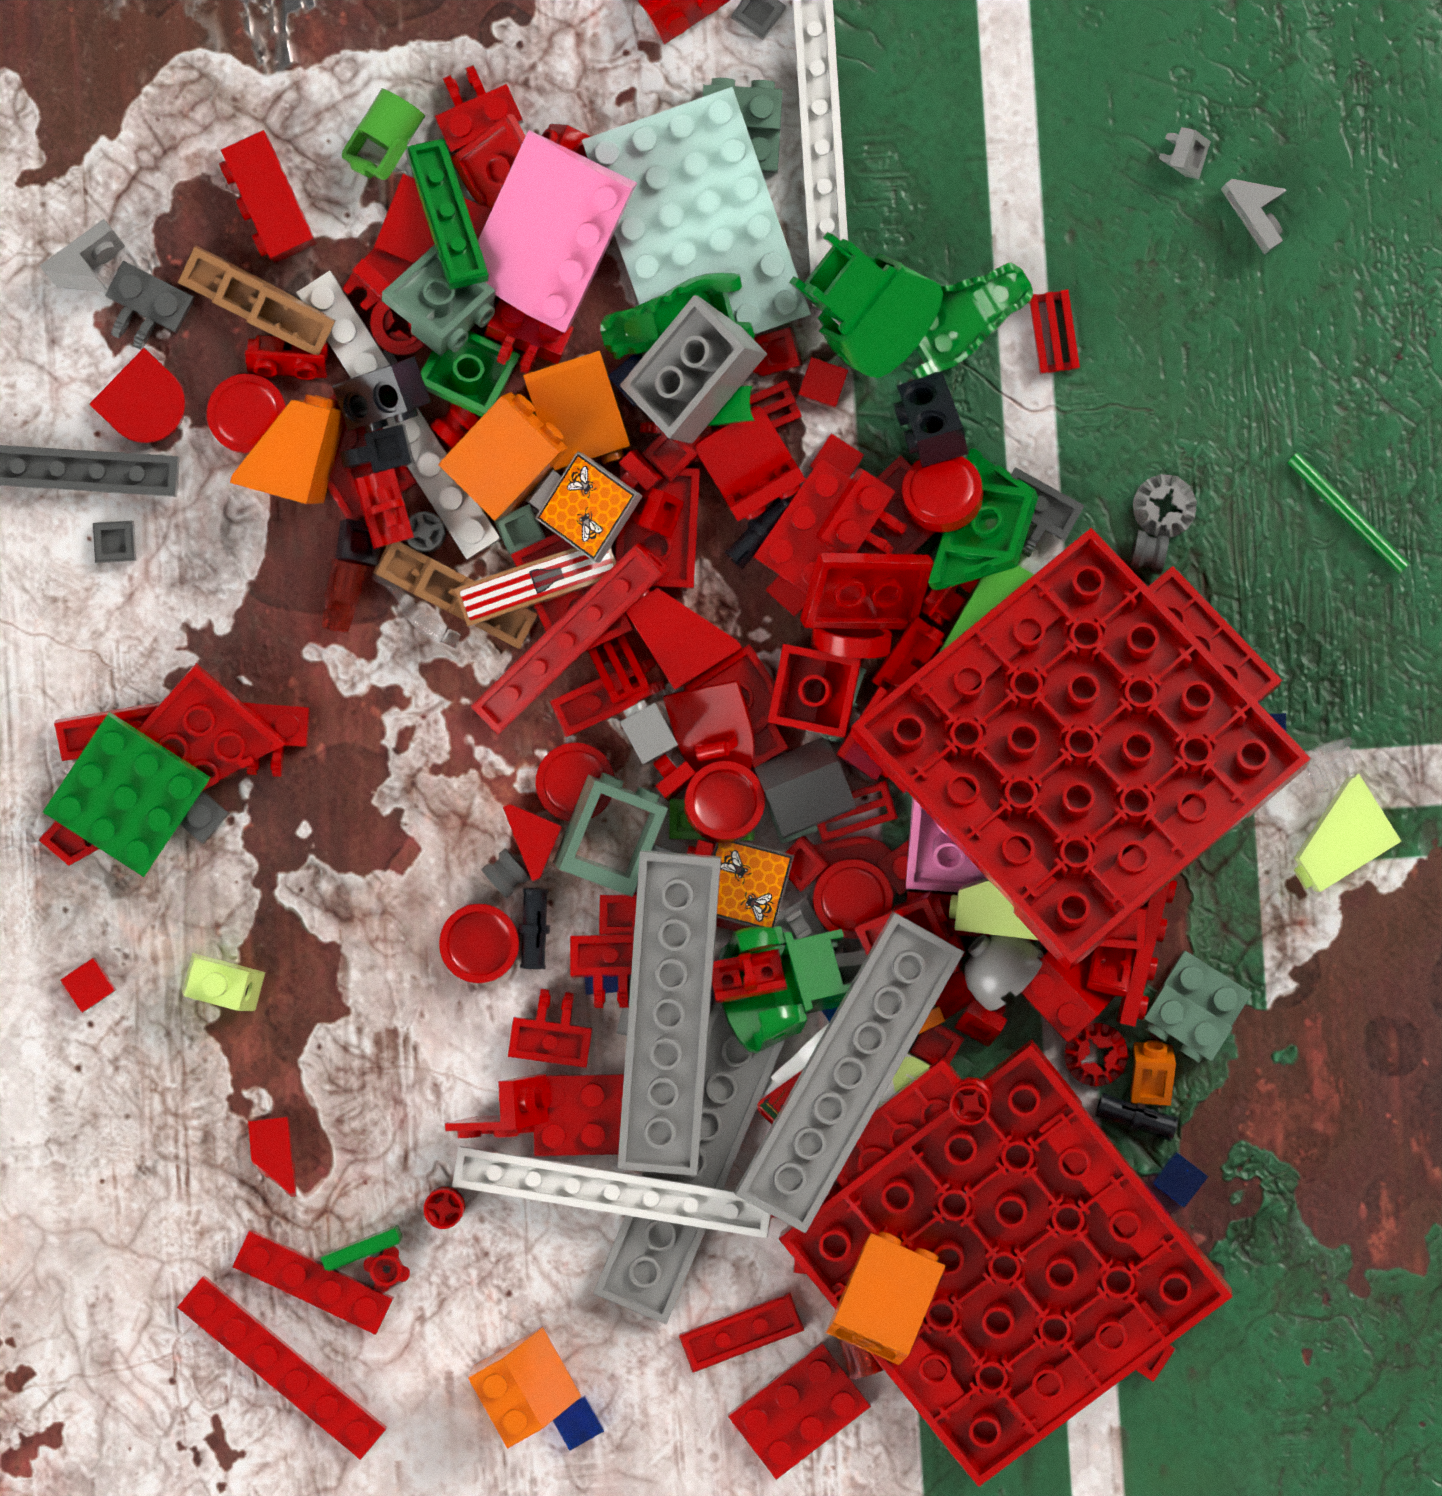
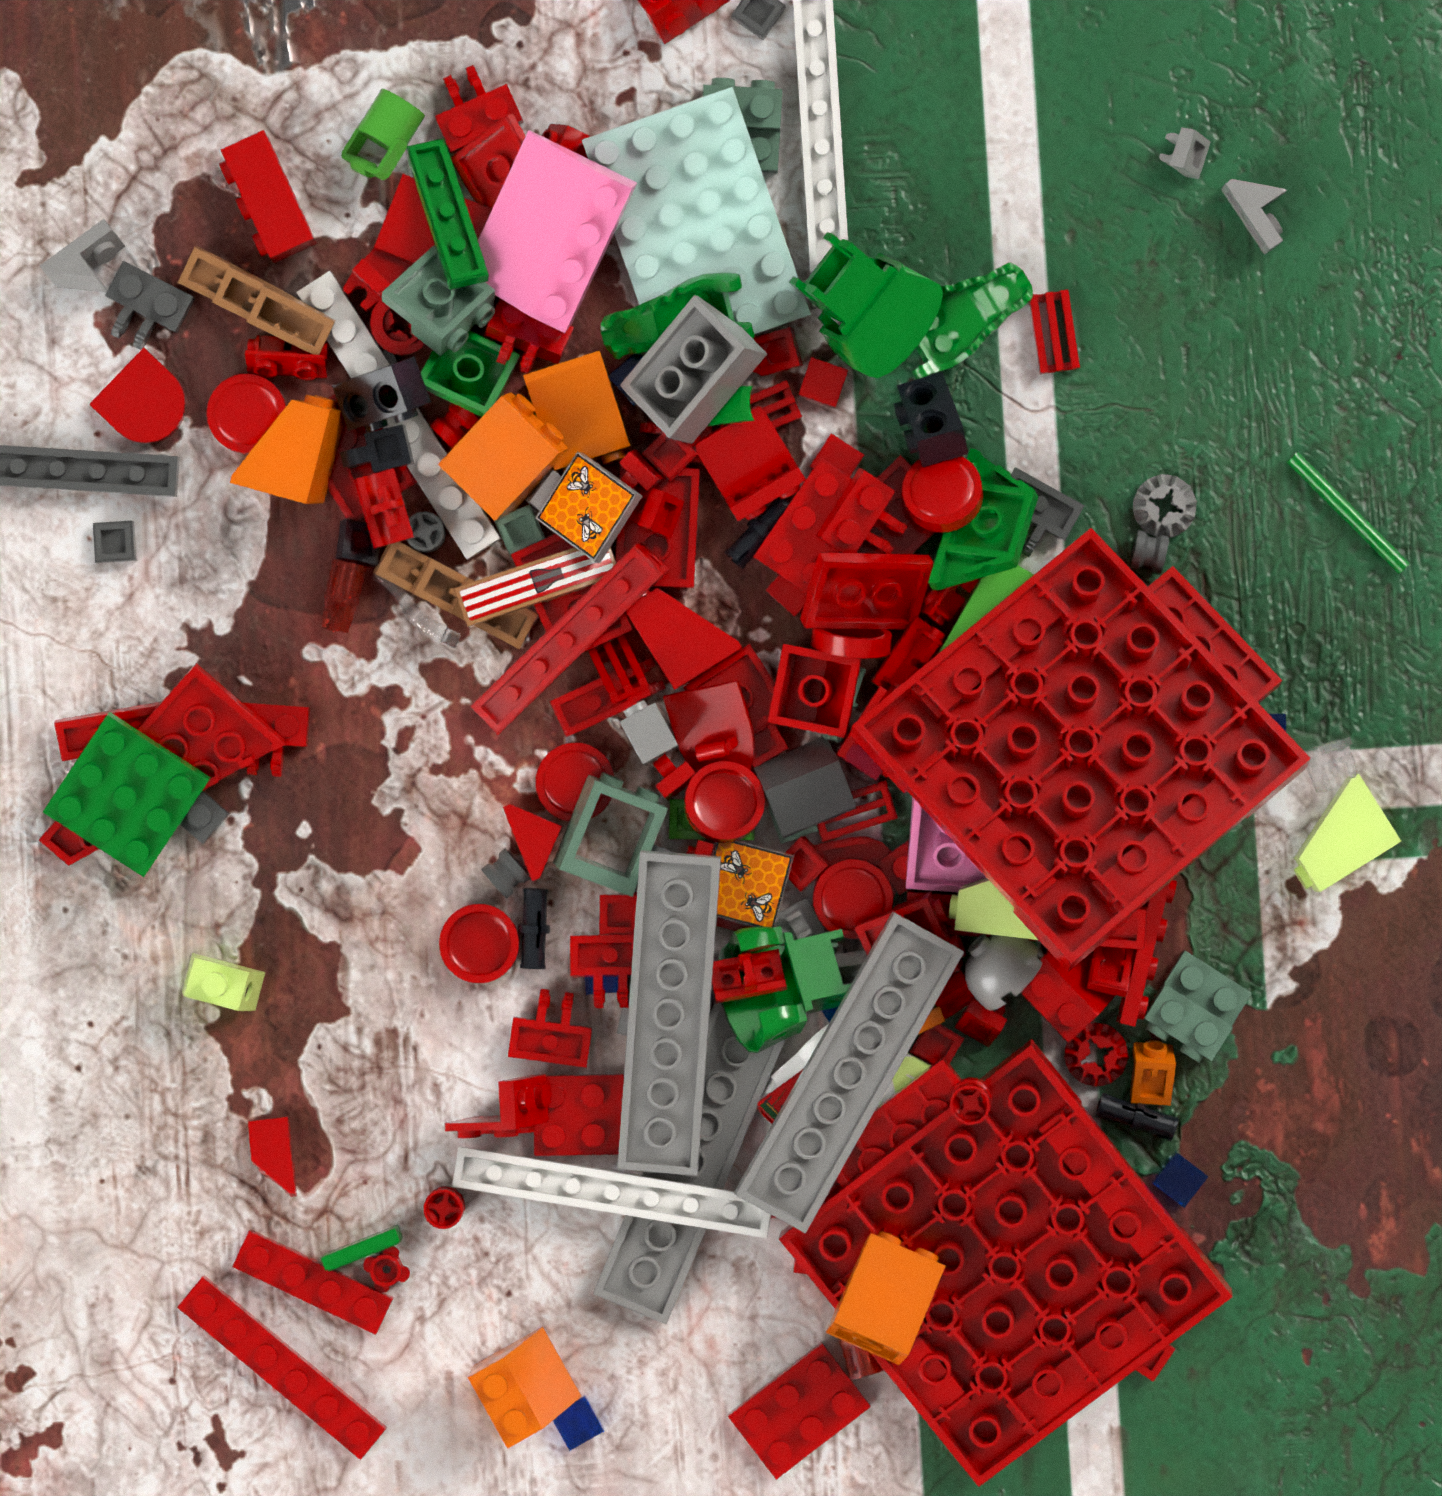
red tile [60,957,116,1013] -> none
red tile [679,1292,804,1373] -> none

